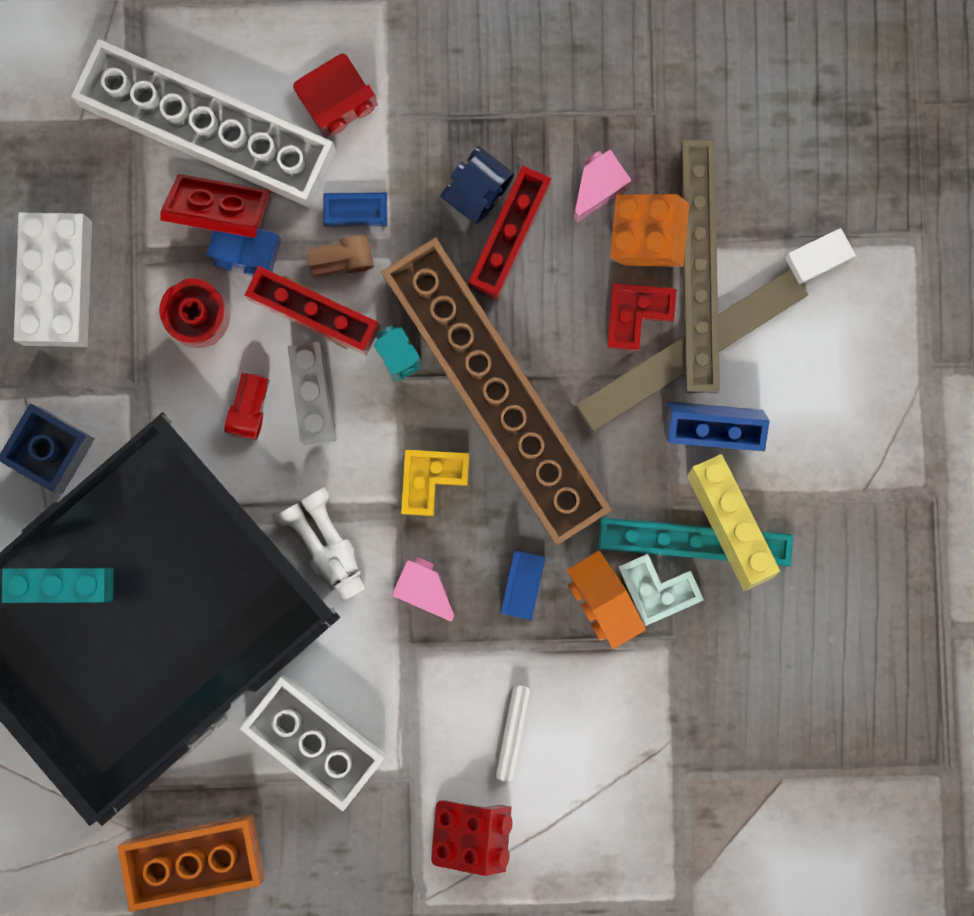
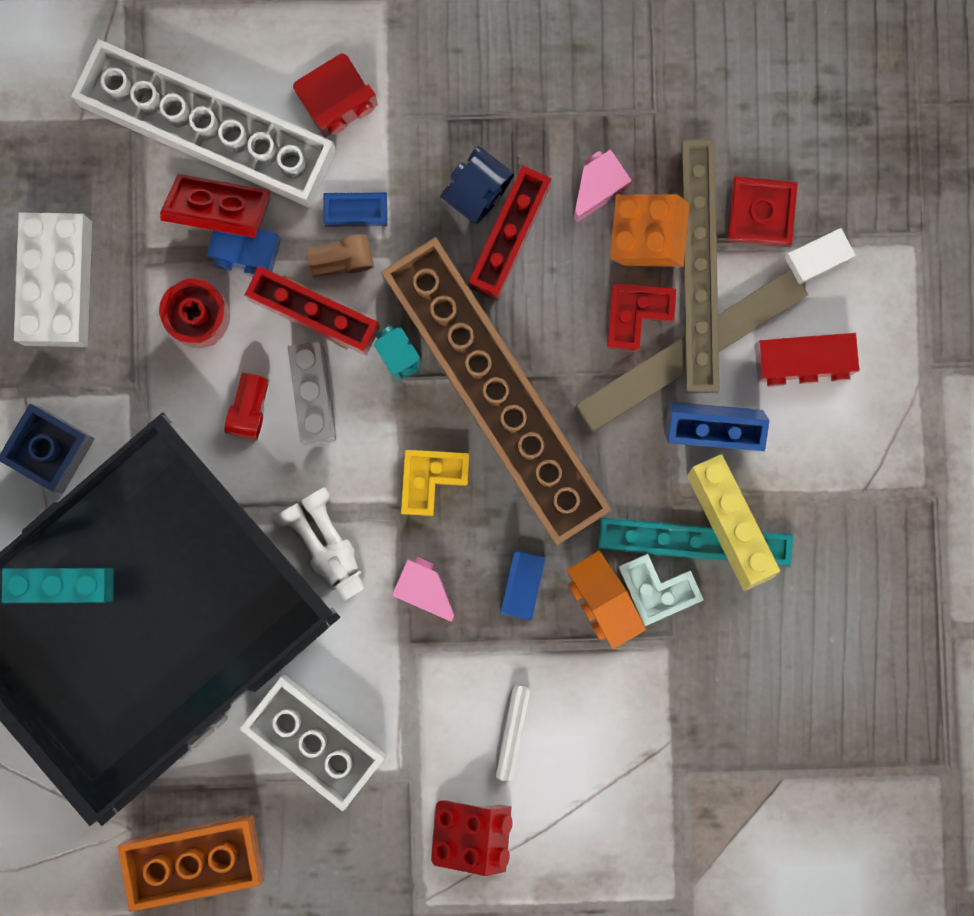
none -> red plate [727,176,798,247]
none -> red brick [754,333,860,387]

